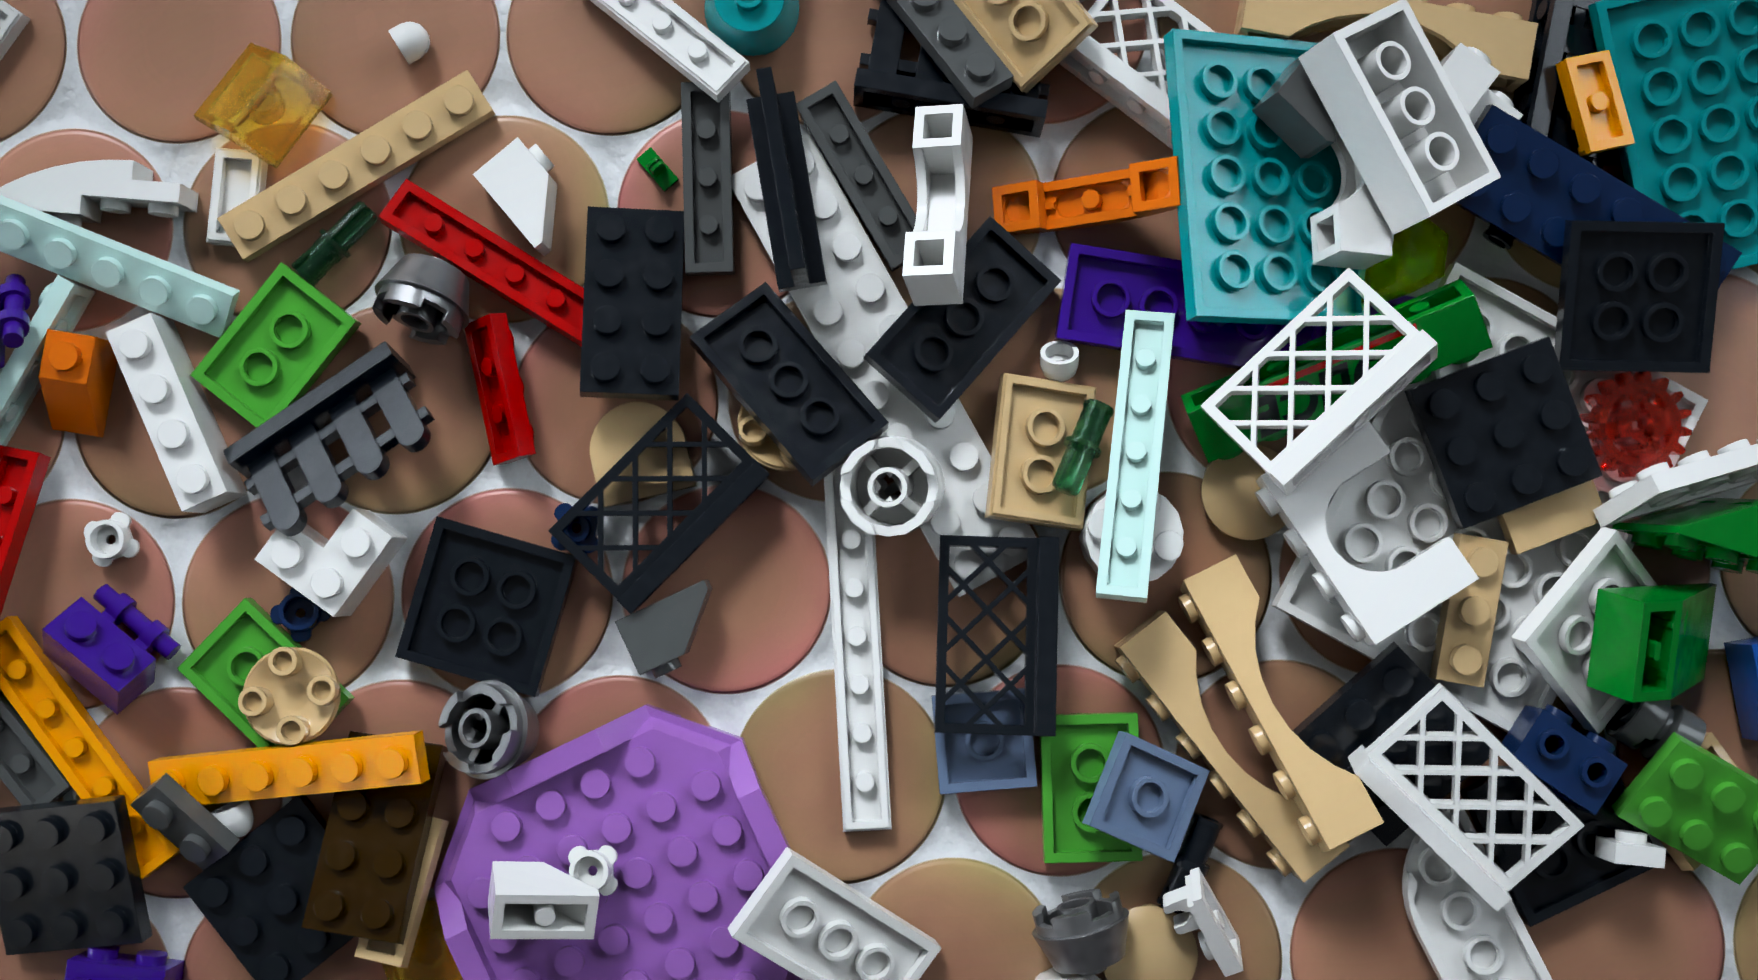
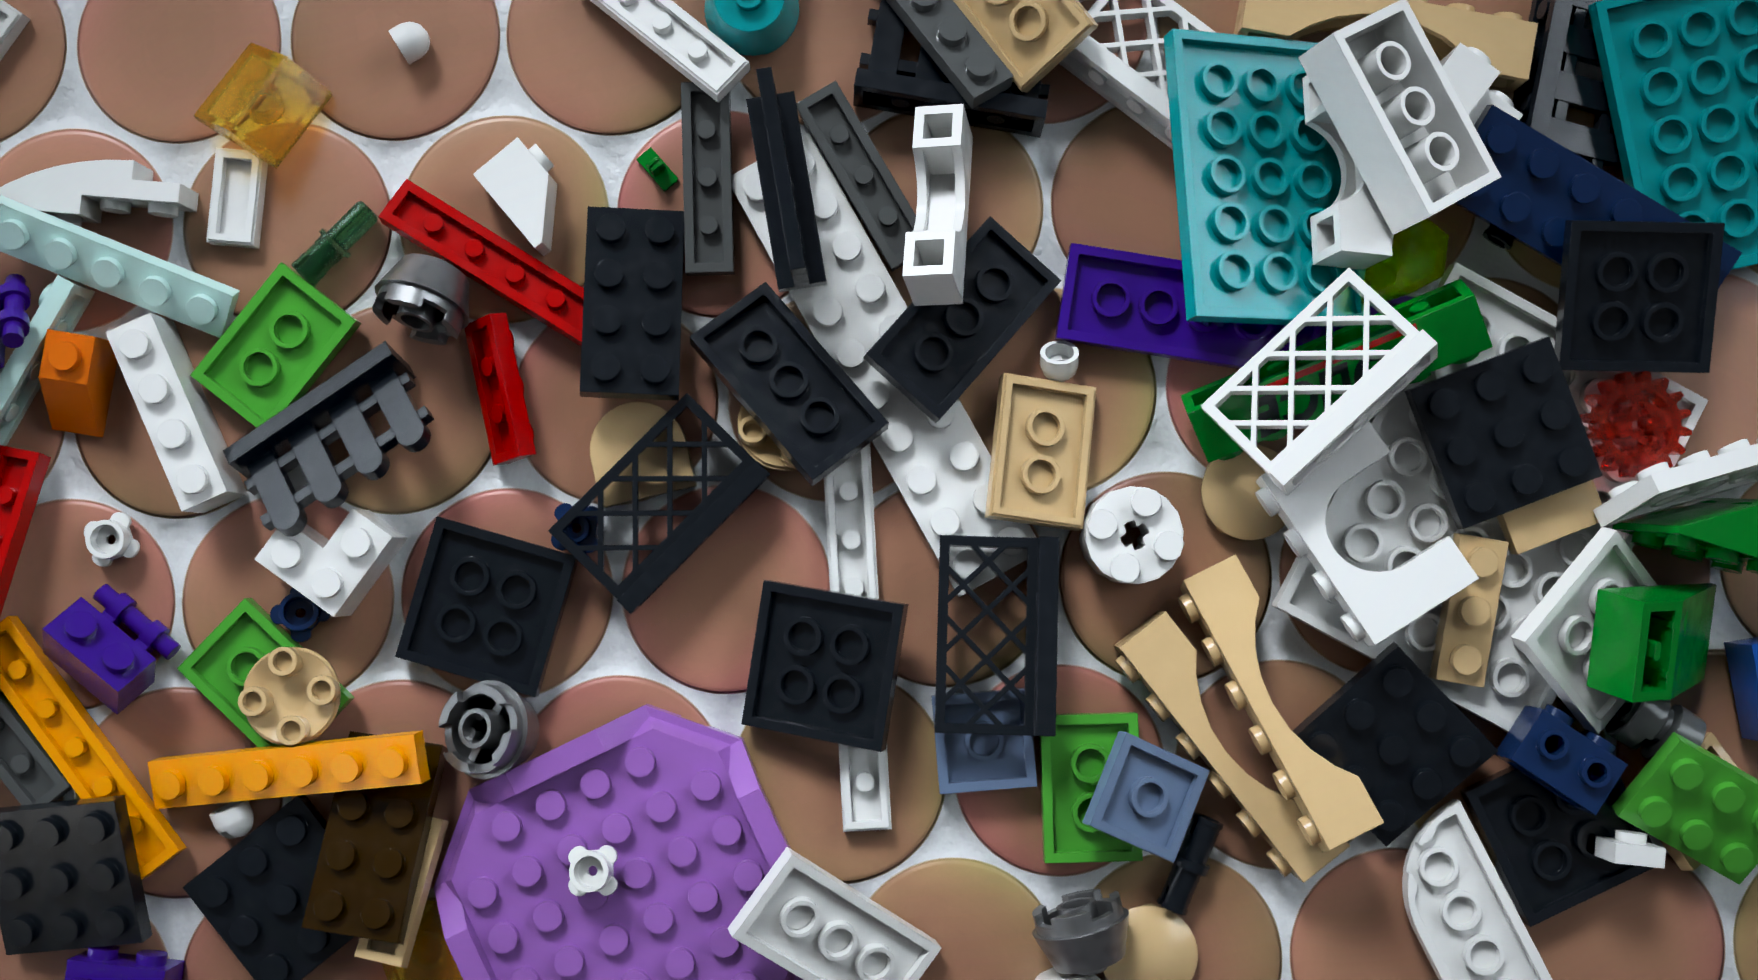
dark grey plate [130,773,240,870] -> none
tan plate [217,70,495,262] -> none
white slope [488,861,600,939] -> none
dark grey slope [615,580,713,679] -> none
white brick [840,436,945,537] -> none
orange slope [992,156,1181,235] -> none
clear green axle [1052,399,1114,496] -> none
light aqua plate [1096,310,1175,603] -> none
white plate [1163,867,1244,977] -> none
dark grey slope [1252,58,1336,159] -> none
white fence [1347,682,1585,912] -> none
light orange plate [1555,50,1635,156] -> none
none -> black plate [741,580,909,752]

